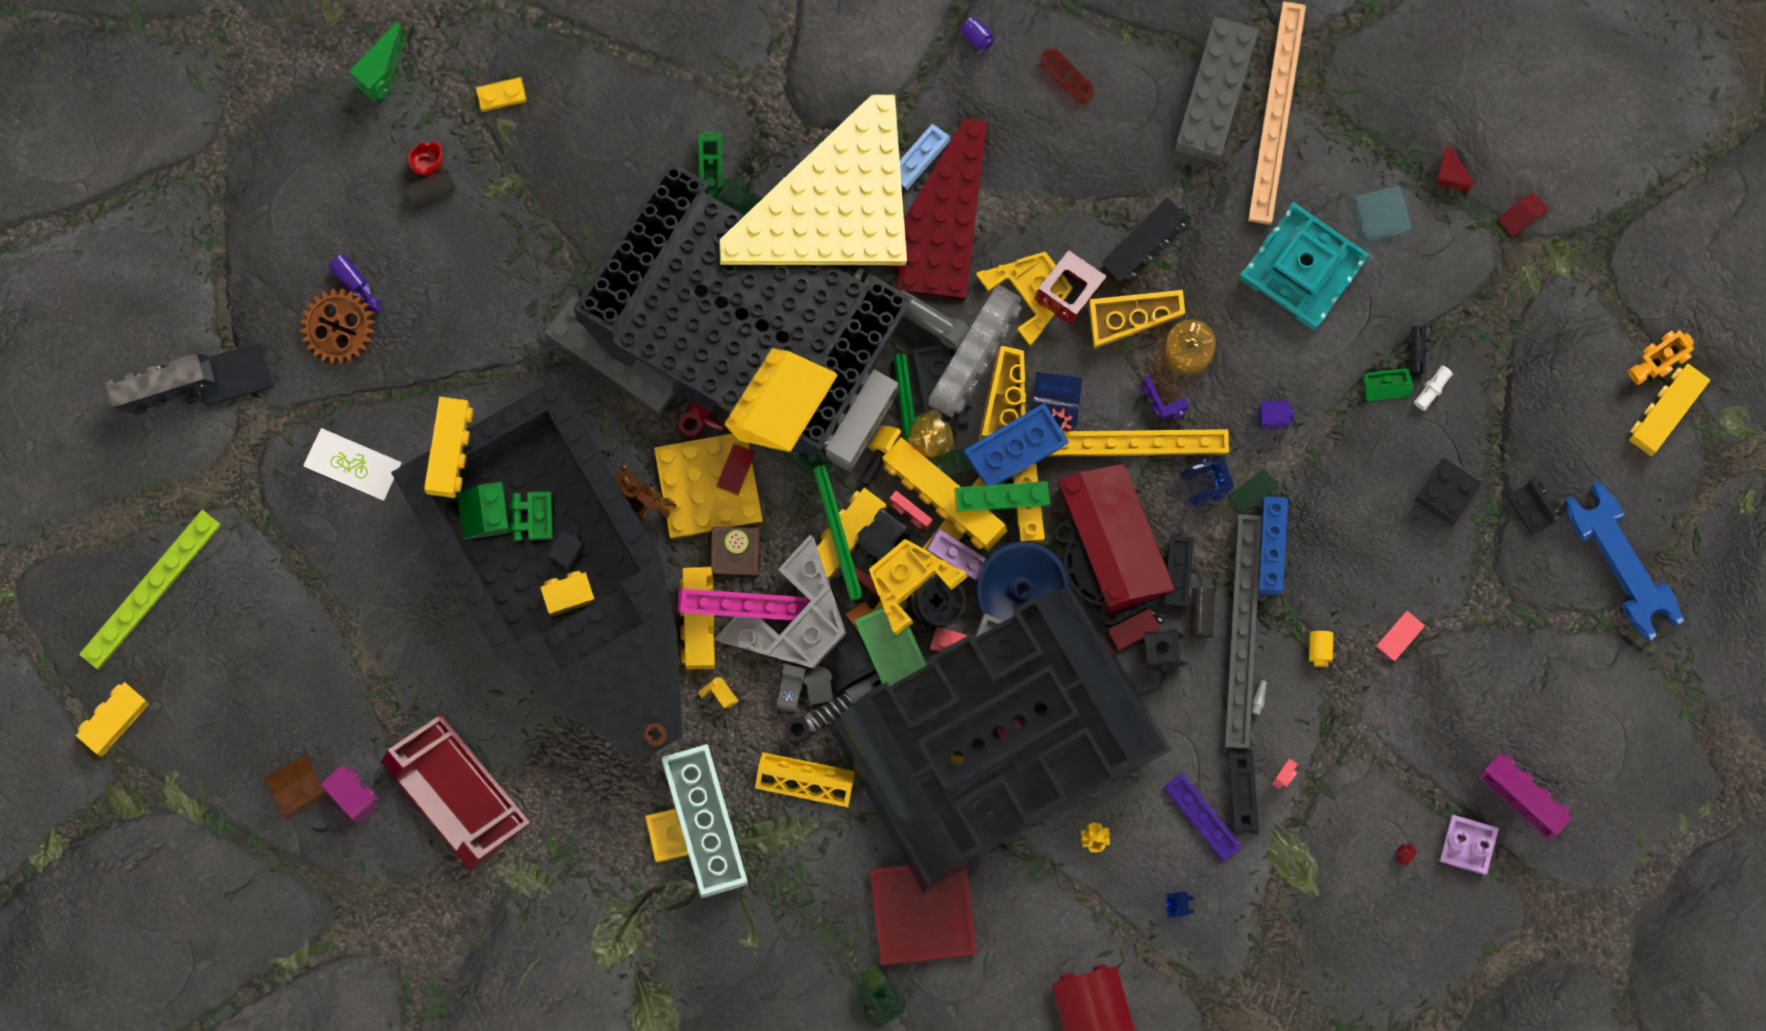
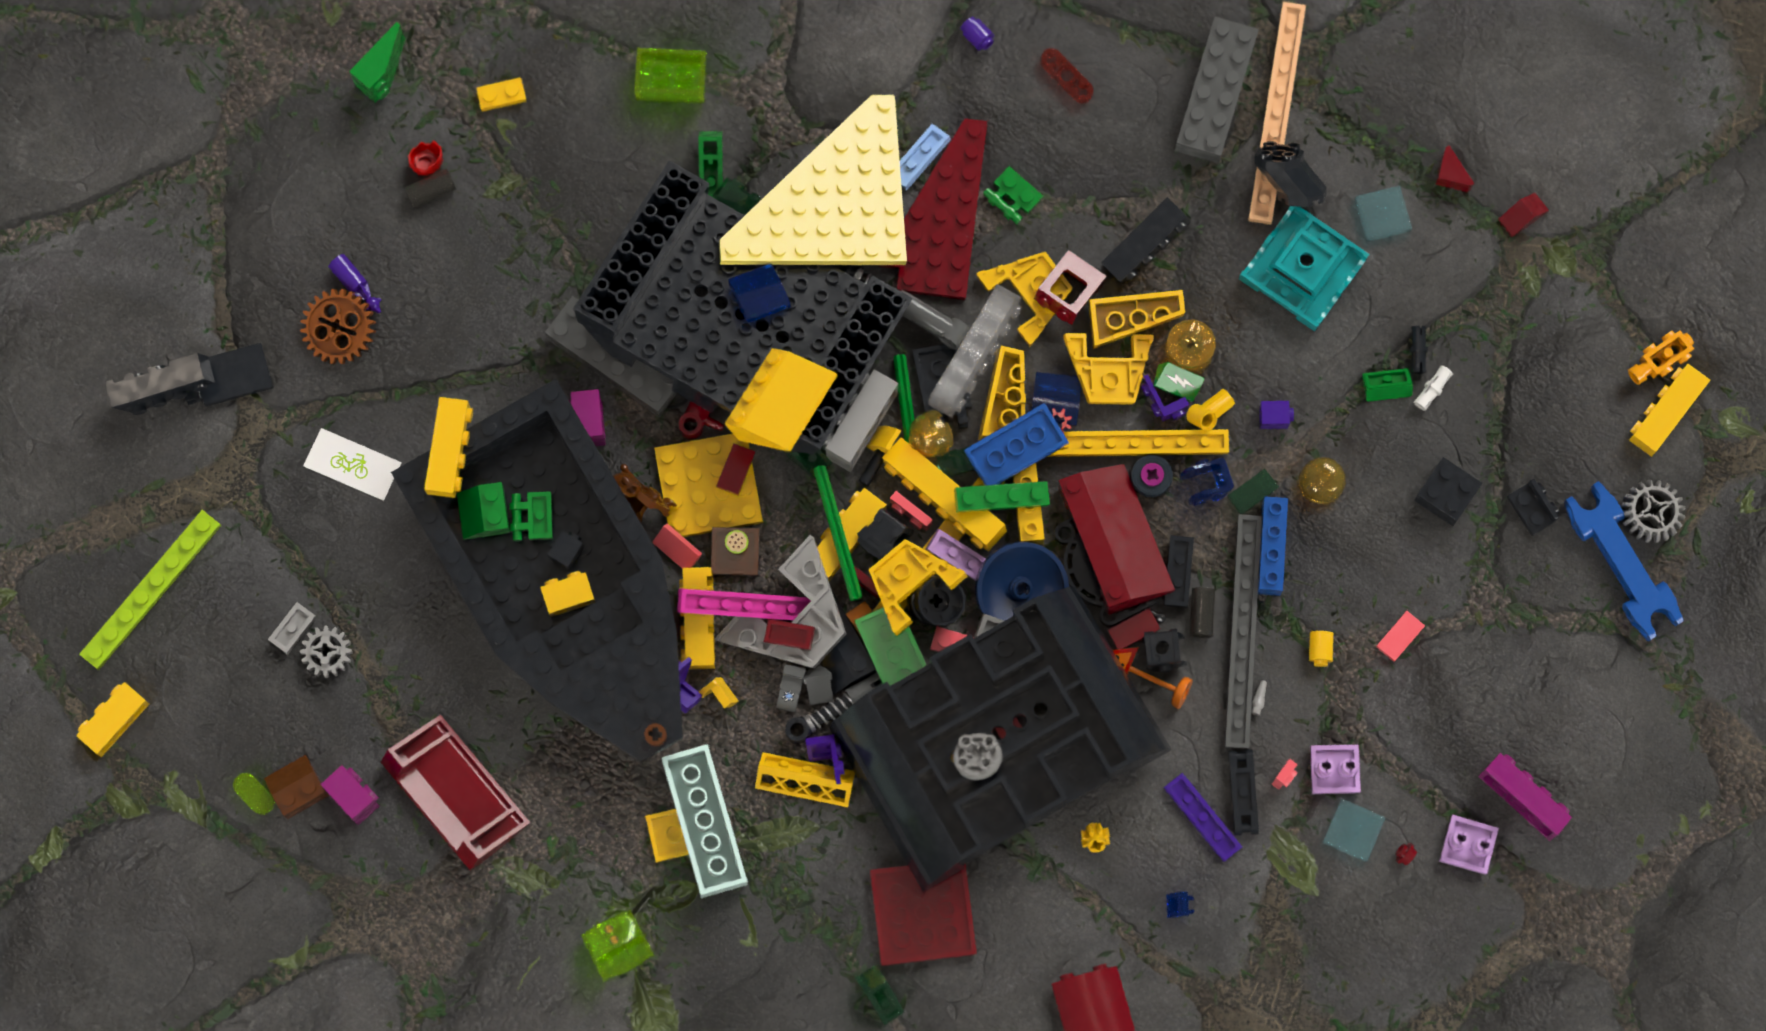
none -> clear neon green tile [233,773,274,815]
none -> light grey plate [268,602,317,654]
none -> light grey gear [300,626,353,678]
none -> magenta brick [569,389,606,446]
none -> clear neon green piece [581,909,655,983]
none -> clear neon green brick [634,48,707,103]
none -> coral tile [652,524,702,569]
none -> dark purple bracket [679,657,702,714]
none -> clear blue slope [728,264,791,323]
none -> dark red tile [764,619,815,651]
none -> dark purple bracket [806,734,844,784]
none -> light grey tile [953,734,1002,780]
none -> green plate [983,166,1043,224]
none -> yellow wing [1063,333,1154,405]
none -> orange piece [1113,647,1193,709]
none -> black wheel [1131,455,1173,497]
none -> slope [1153,362,1204,402]
none -> yellow piece [1186,389,1235,431]
none -> black brick [1255,141,1327,207]
none -> clear yellow cylinder [1299,457,1346,505]
none -> lavender plate [1310,745,1361,794]
none -> clear light blue tile [1323,799,1385,862]
none -> light grey gear [1621,480,1685,543]

